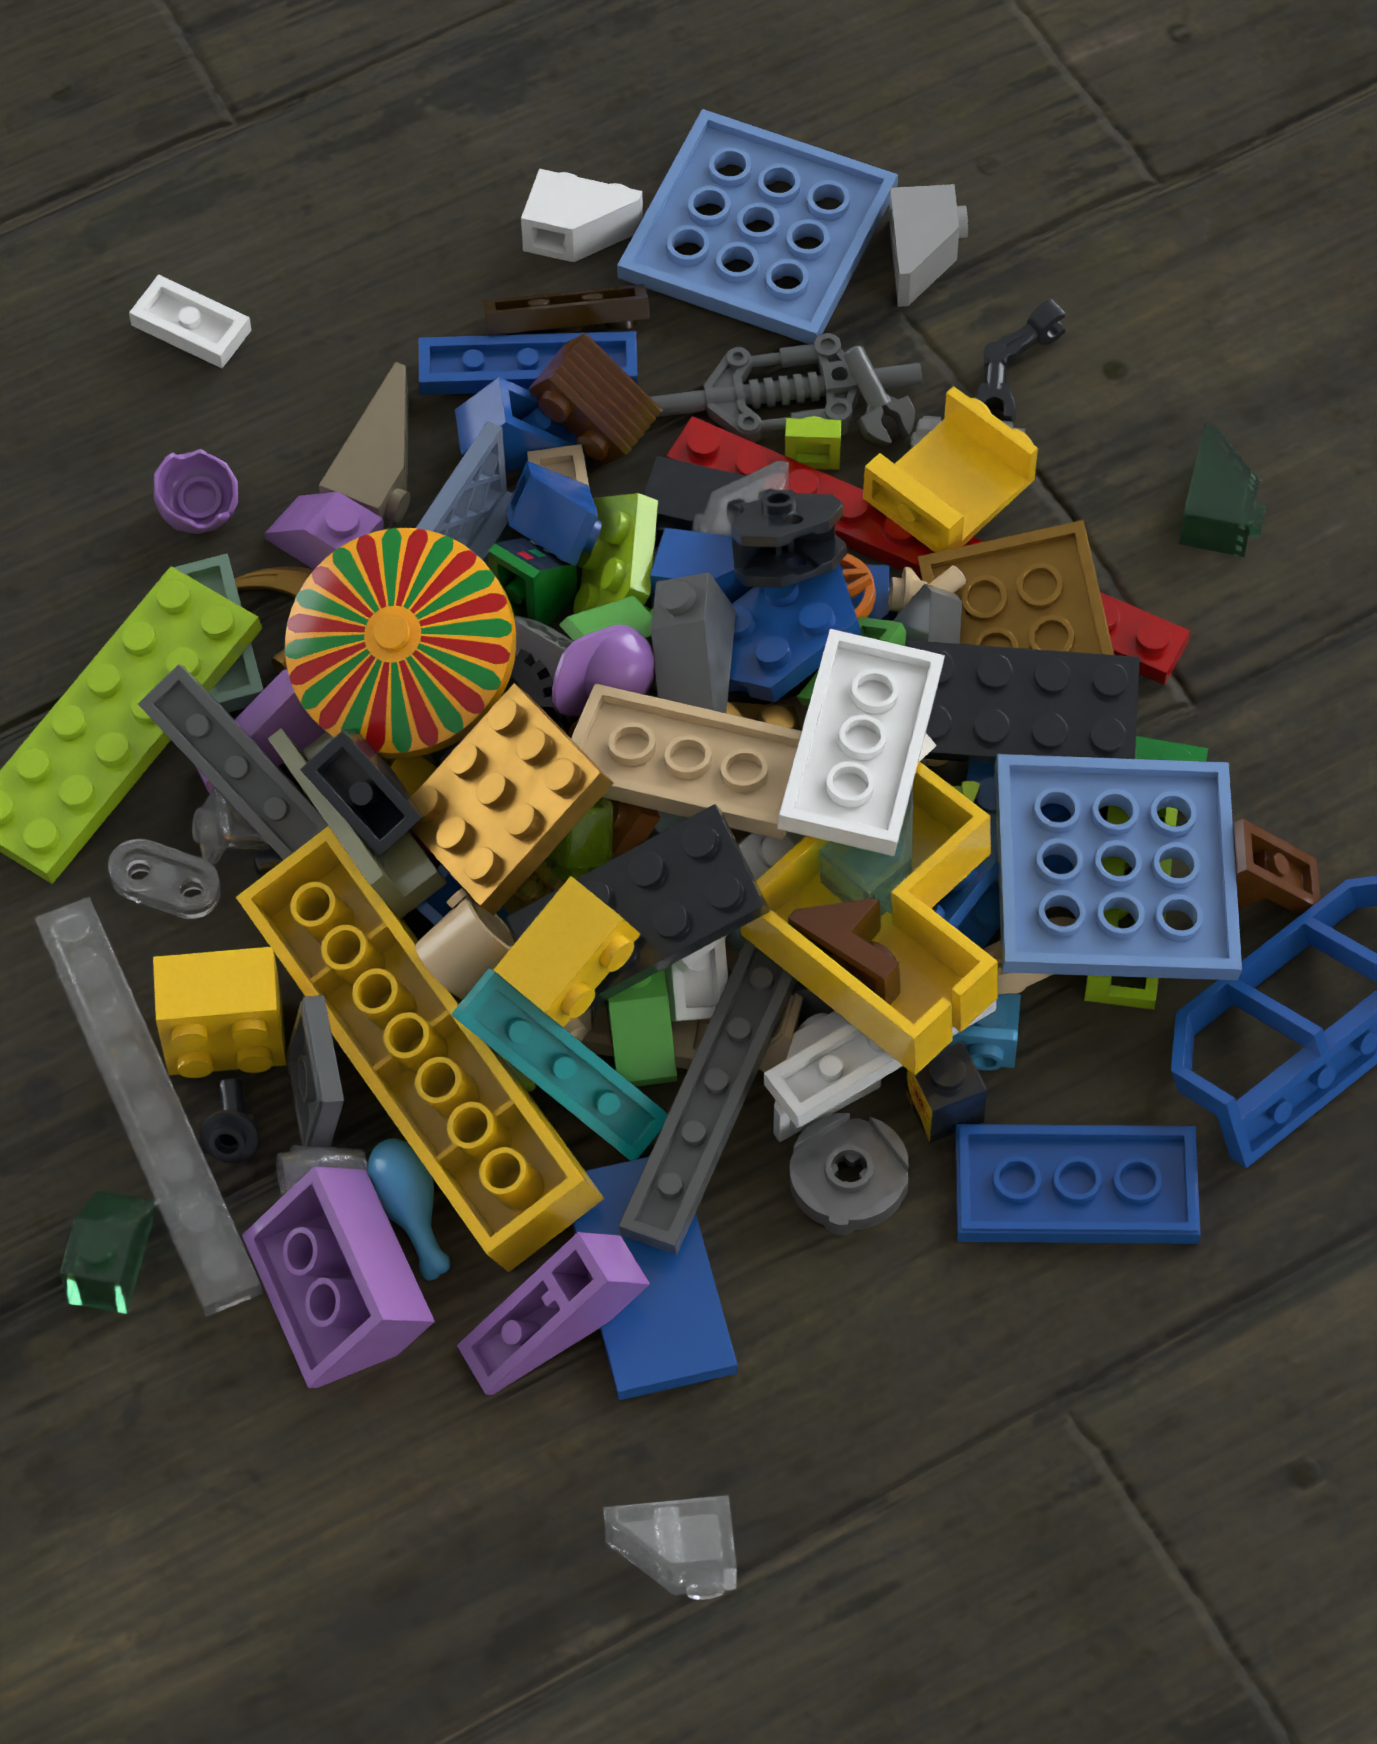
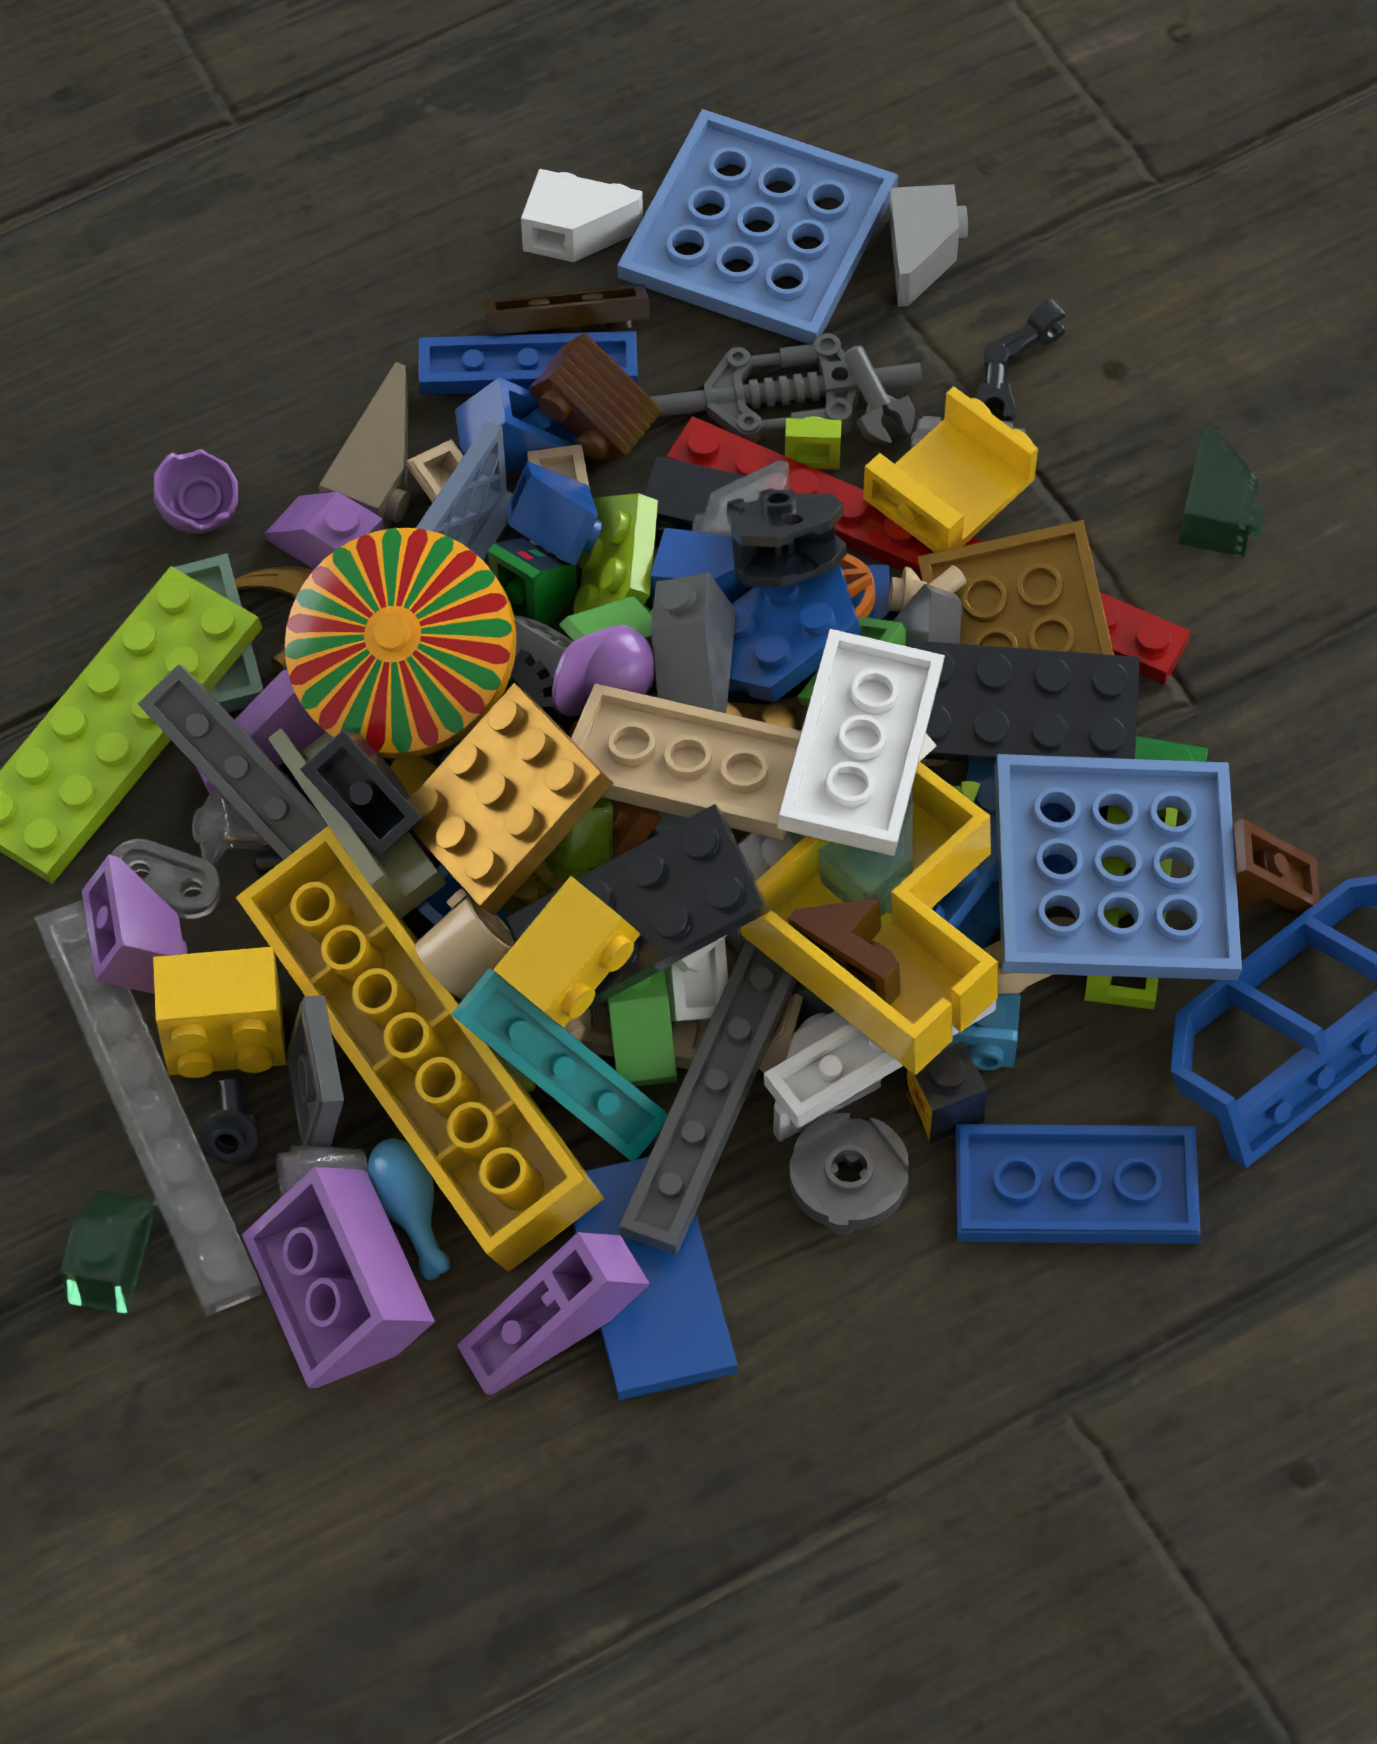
white plate [129,275,251,369] -> none
clear slope [603,1495,737,1600] -> none
none -> medium lavender slope [82,855,187,994]
none -> tan slope [405,439,463,503]

